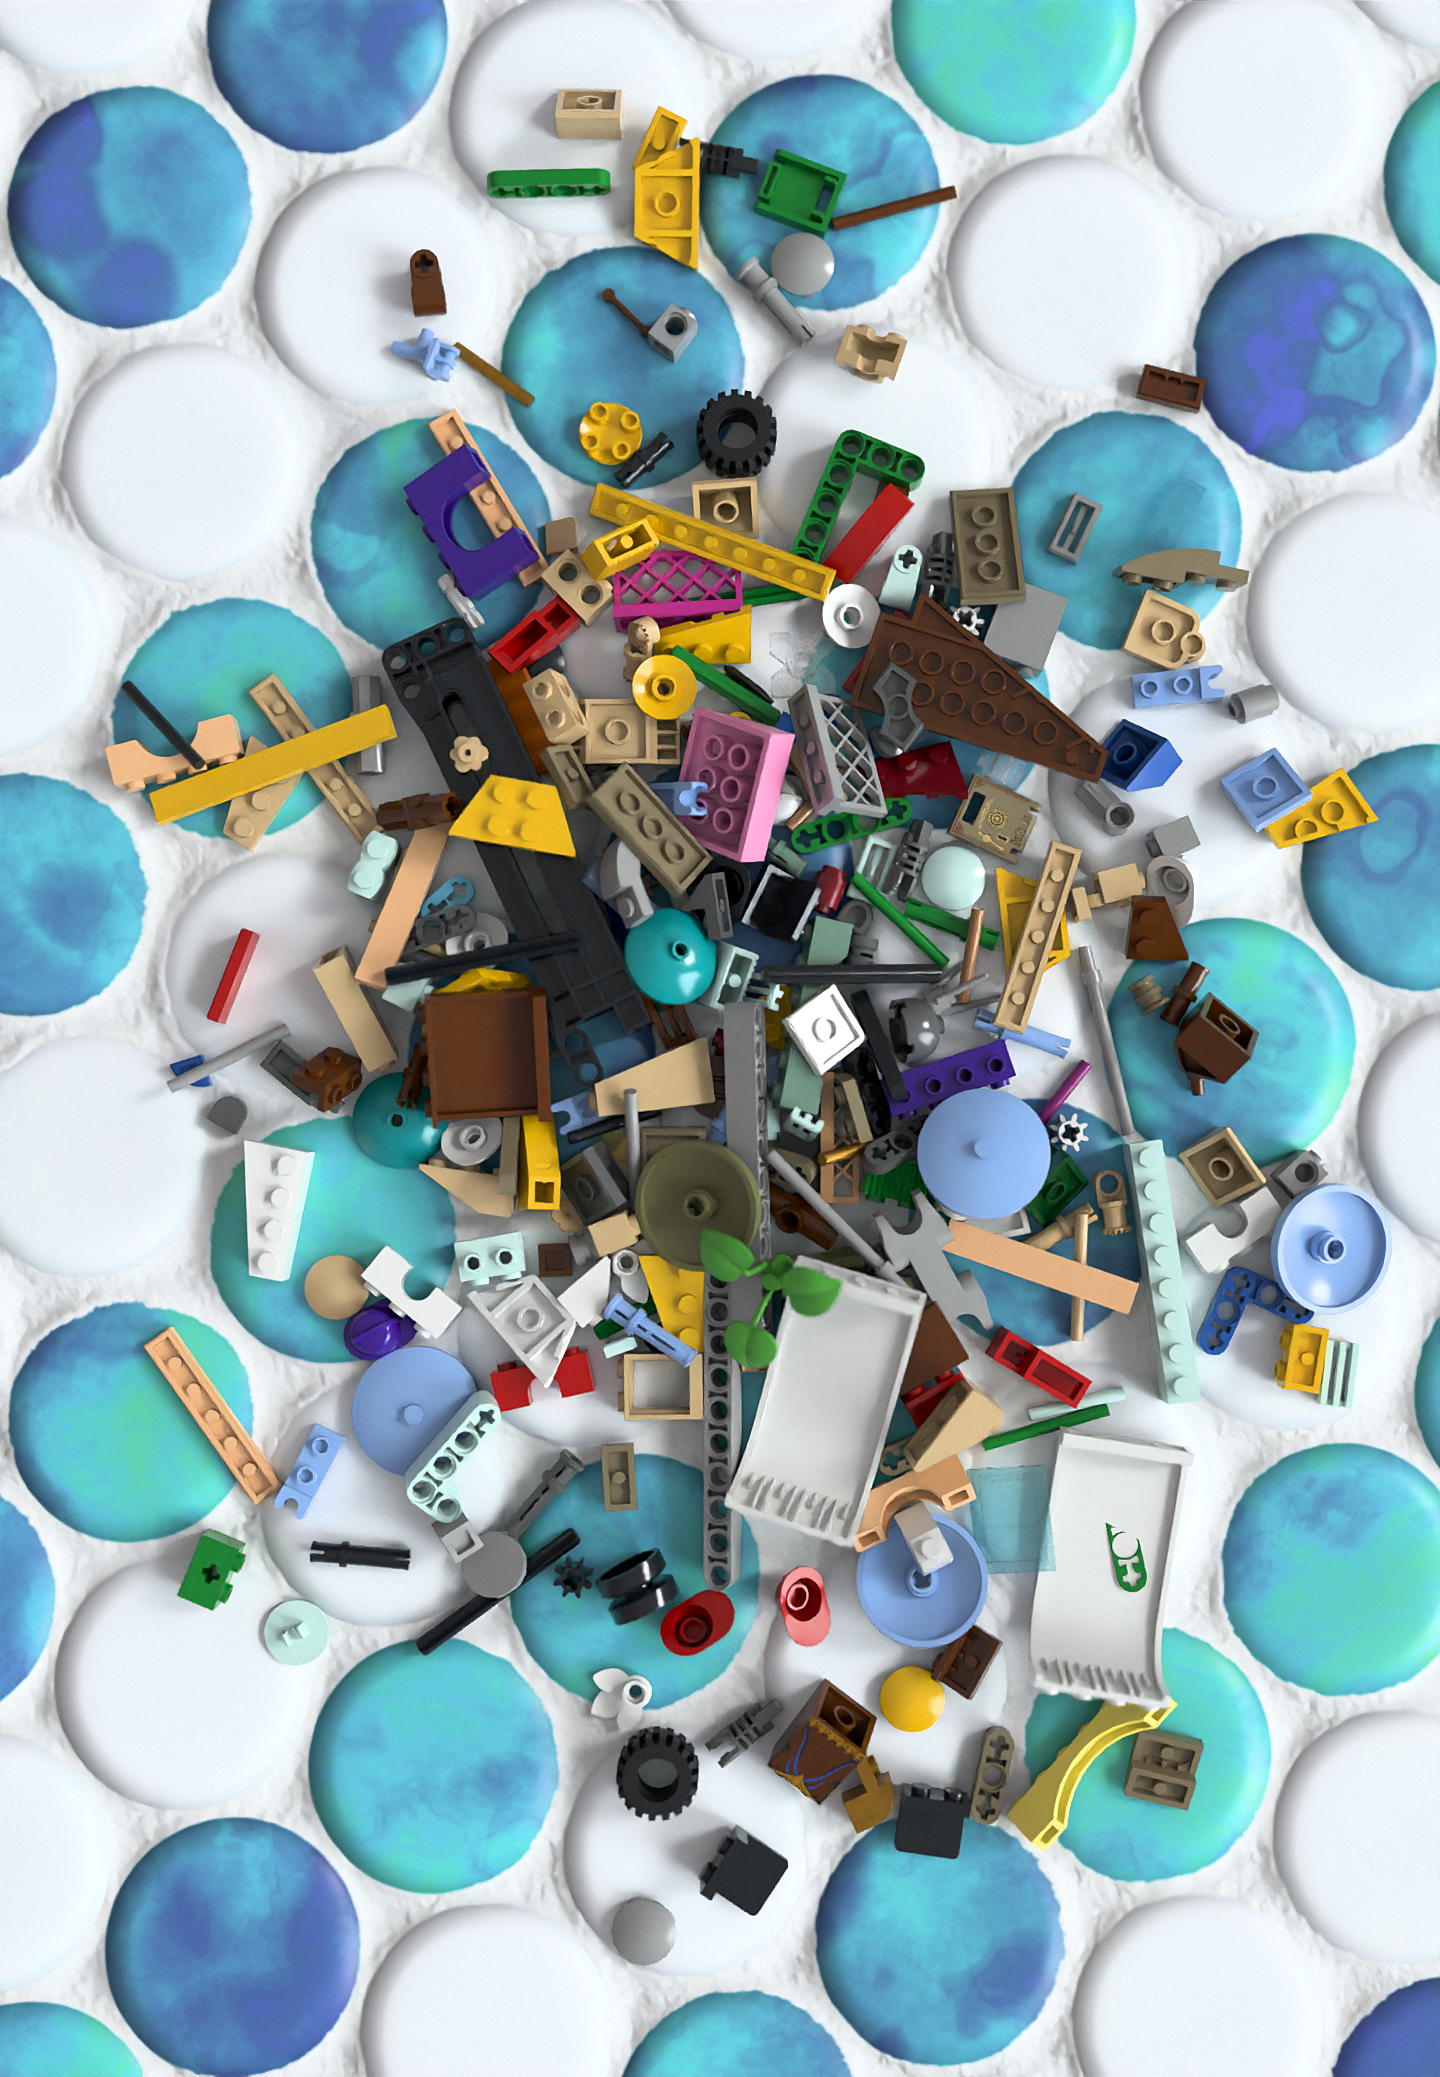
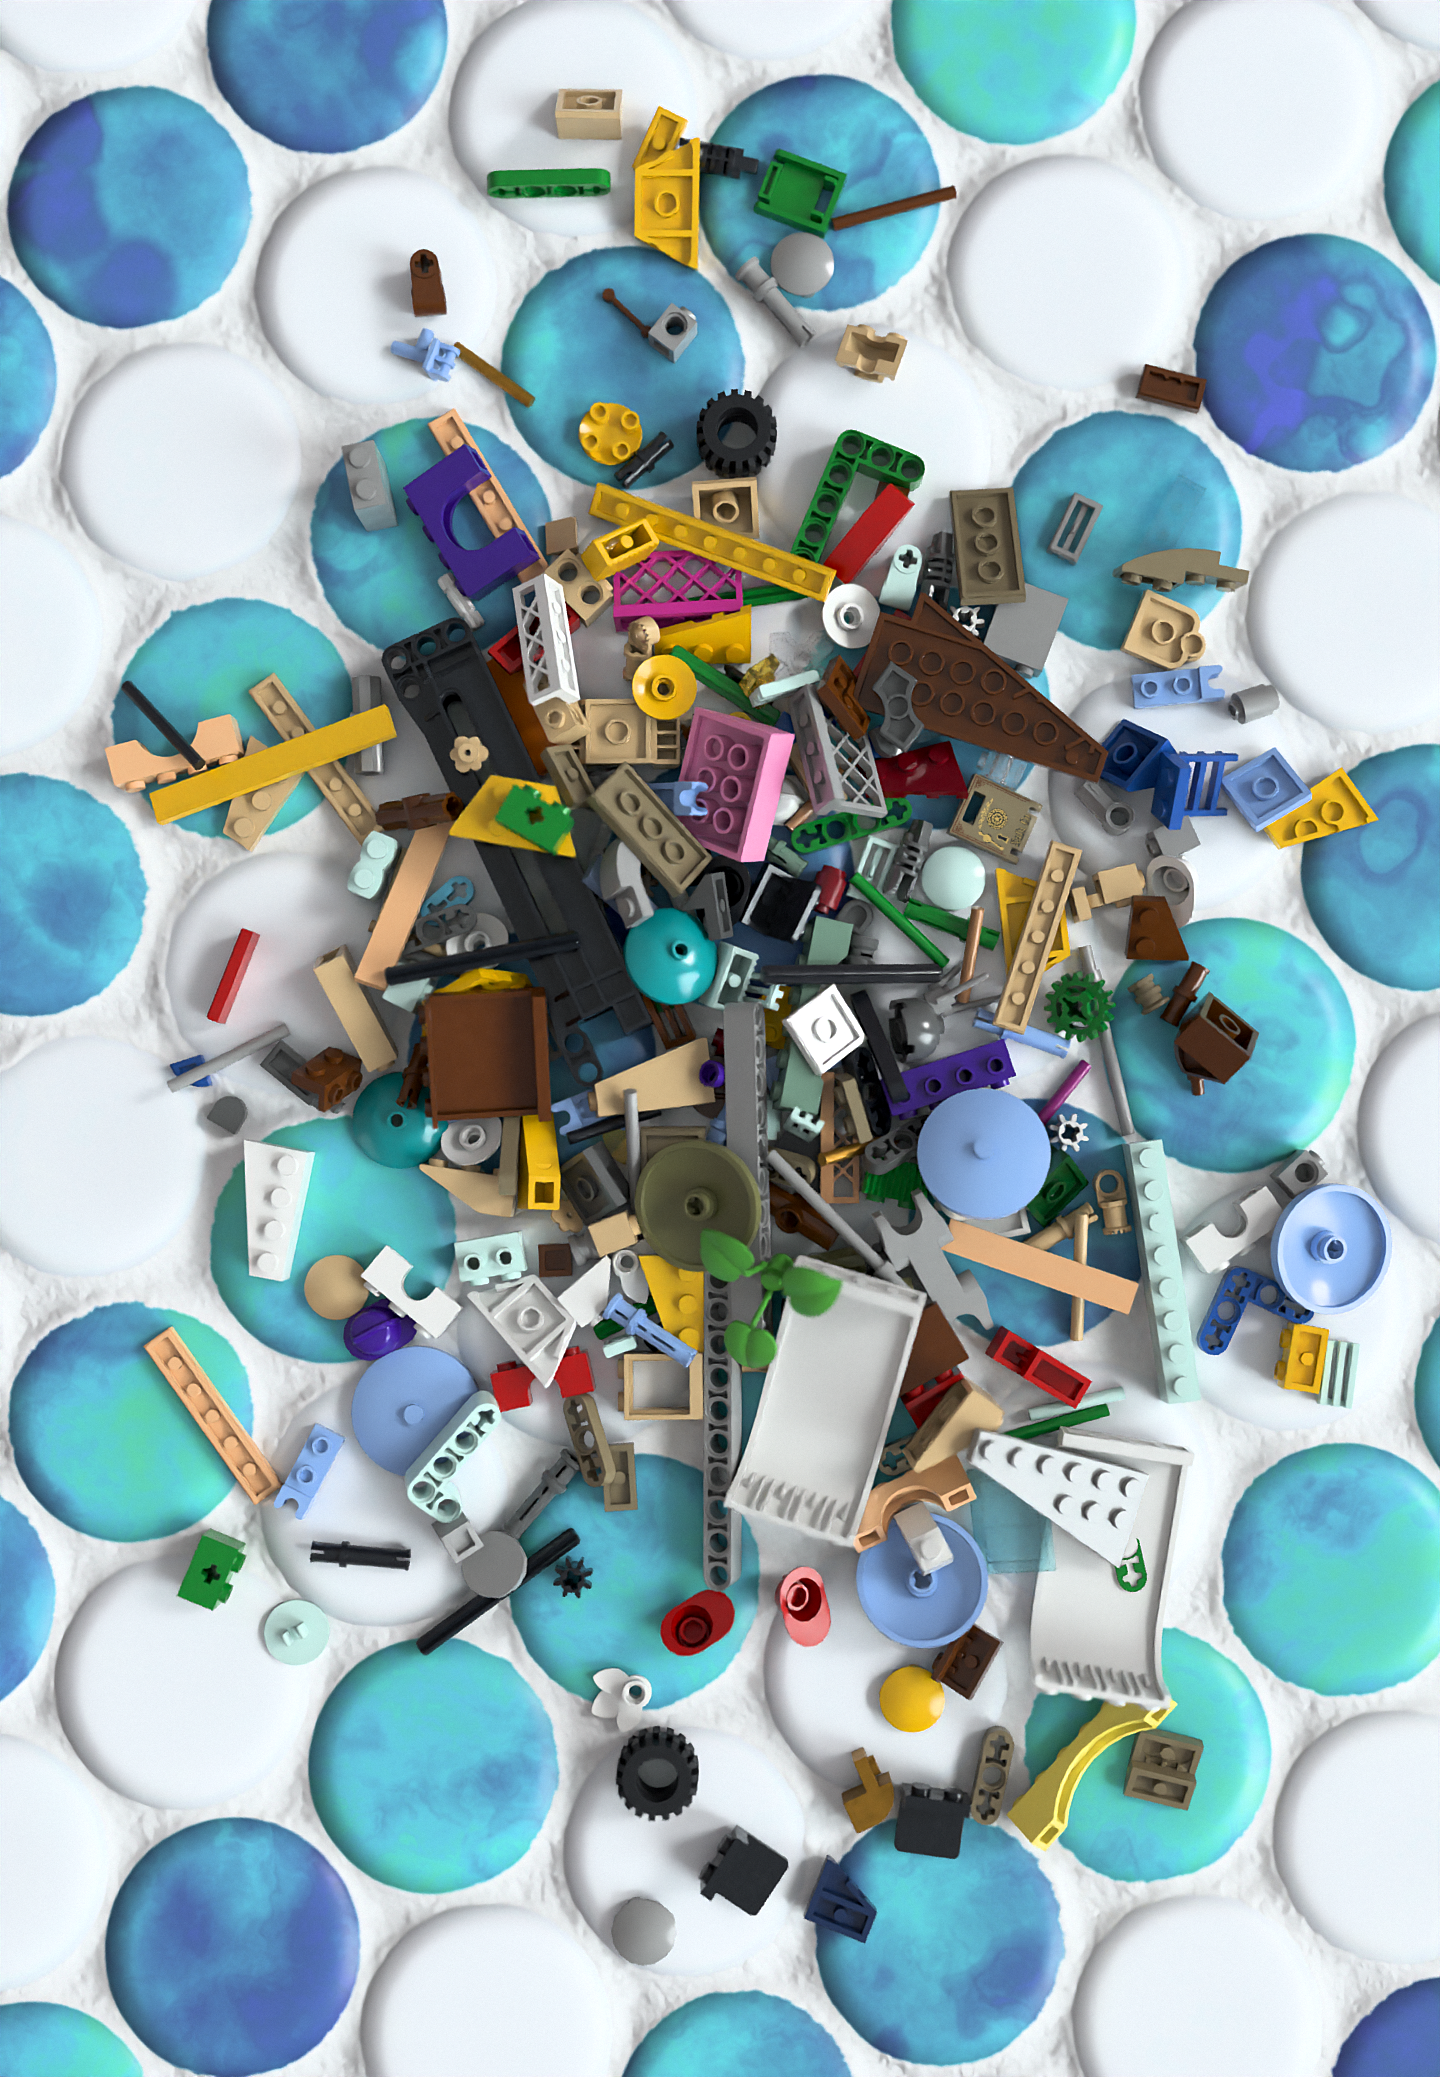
black wheel [595,1548,680,1626] -> none
dark grey hinge [705,1698,783,1769] -> none
reddish brown slope [767,1678,877,1805] -> none
tan slope [1178,1126,1266,1208] -> none
none -> light grey brick [341,440,398,532]
none -> green brick [494,784,575,856]
none -> white fence [512,573,580,706]
none -> dark tan beam [563,1393,616,1487]
none -> dark purple hinge [699,1060,725,1088]
none -> clear yellow bracket [739,654,780,710]
none -> light aqua tile [749,670,821,707]
none -> dark blue wing [803,1855,877,1944]
none -> reddish brown plate [816,655,871,741]
none -> wing [965,1427,1149,1568]
none -> green gear [1044,971,1116,1042]
none -> blue plate [1150,751,1239,830]

